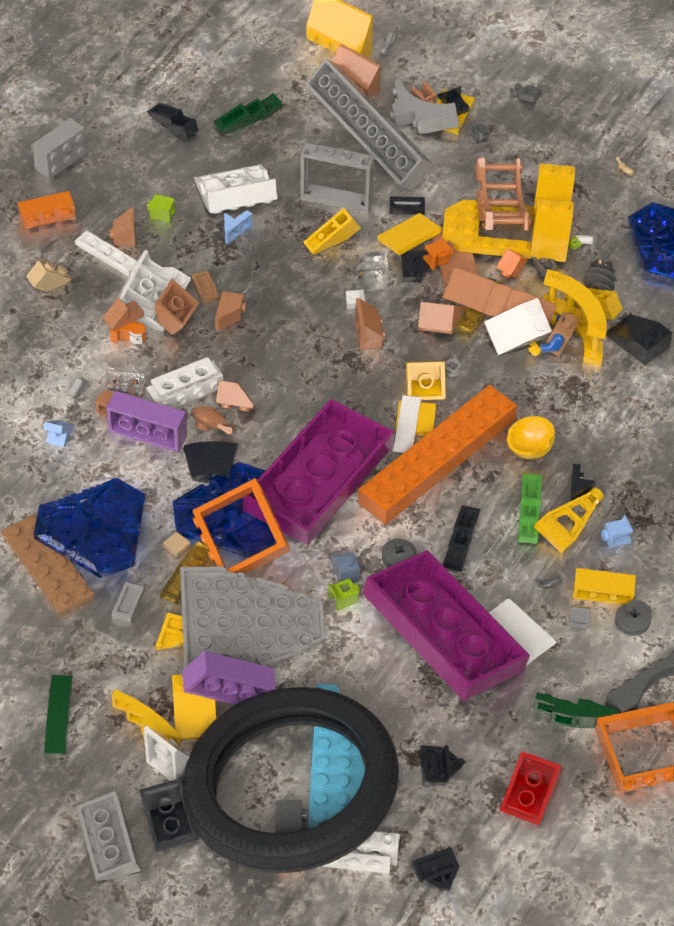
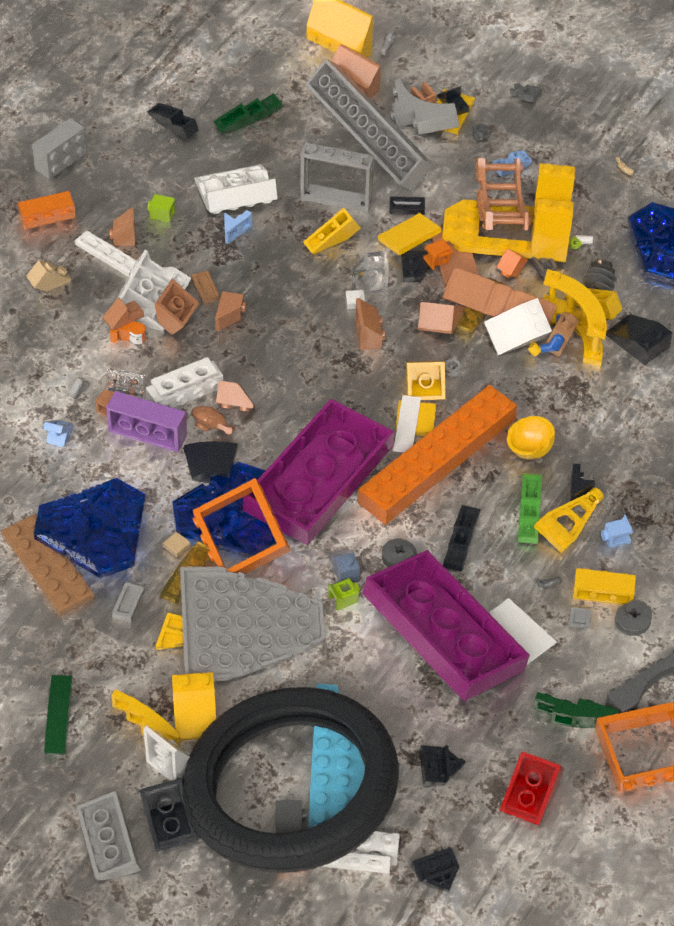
medium lavender brick [182,651,276,705] -> none
none -> light blue slope [493,150,533,176]

